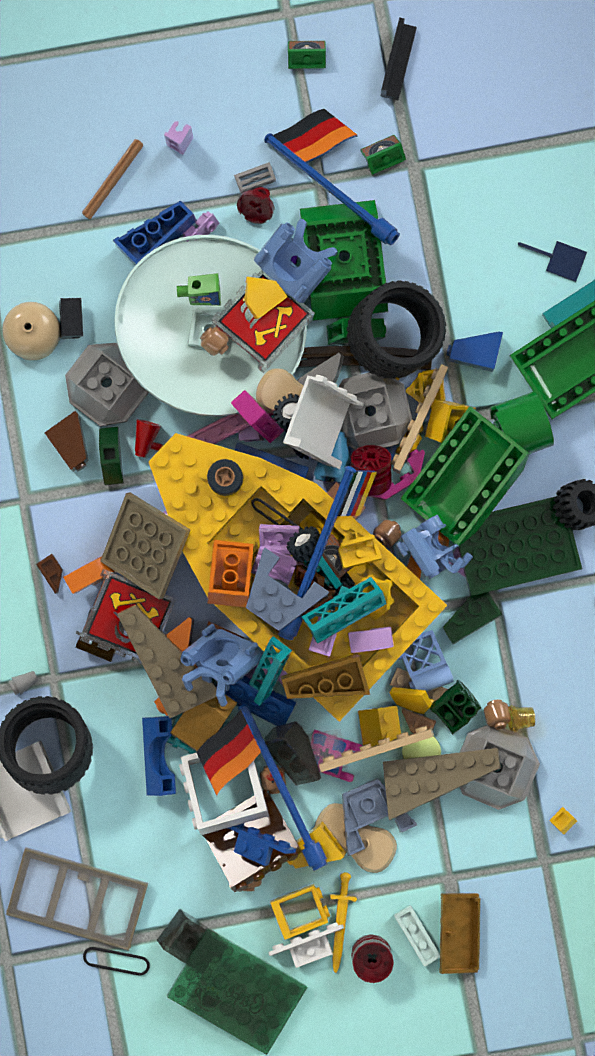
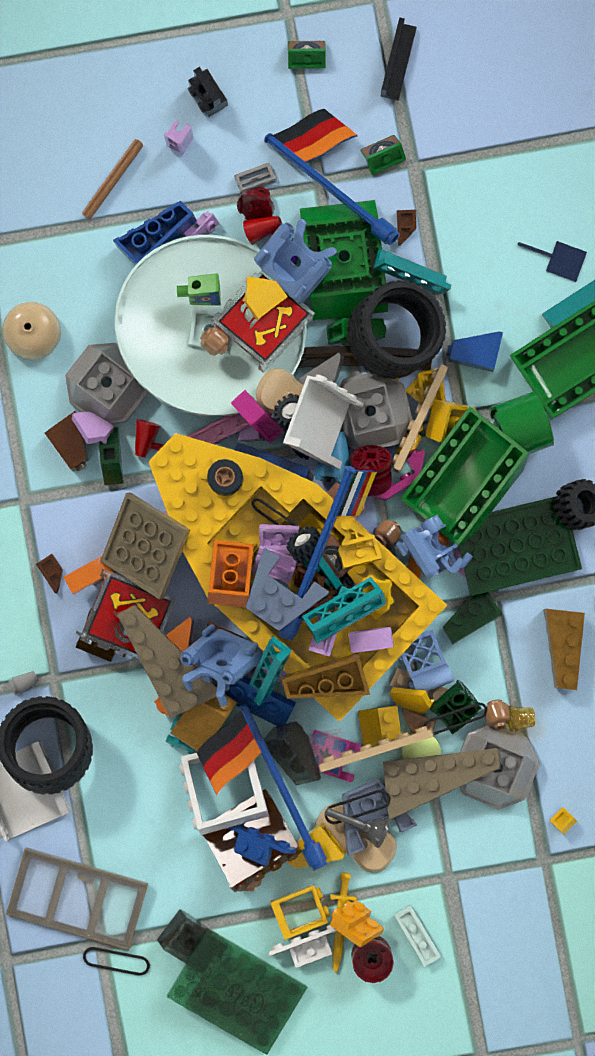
black hinge [59,298,83,339] -> none
blue arch [142,716,176,796] -> none
medium nougat head [260,764,286,794] -> none
pearl gold container [439,893,480,974] -> none
none -> lavender slope [72,412,114,444]
none -> black brick [187,66,228,117]
none -> red piece [243,216,282,245]
none -> black piece [324,790,390,824]
none -> dark grey piece [325,808,390,848]
none -> light orange plate [330,900,384,947]
none -> teal fence [374,249,451,295]
none -> reddish brown tile [397,209,416,246]
none -> black piece [423,702,487,735]
none -> pearl gold wedge [543,609,585,690]

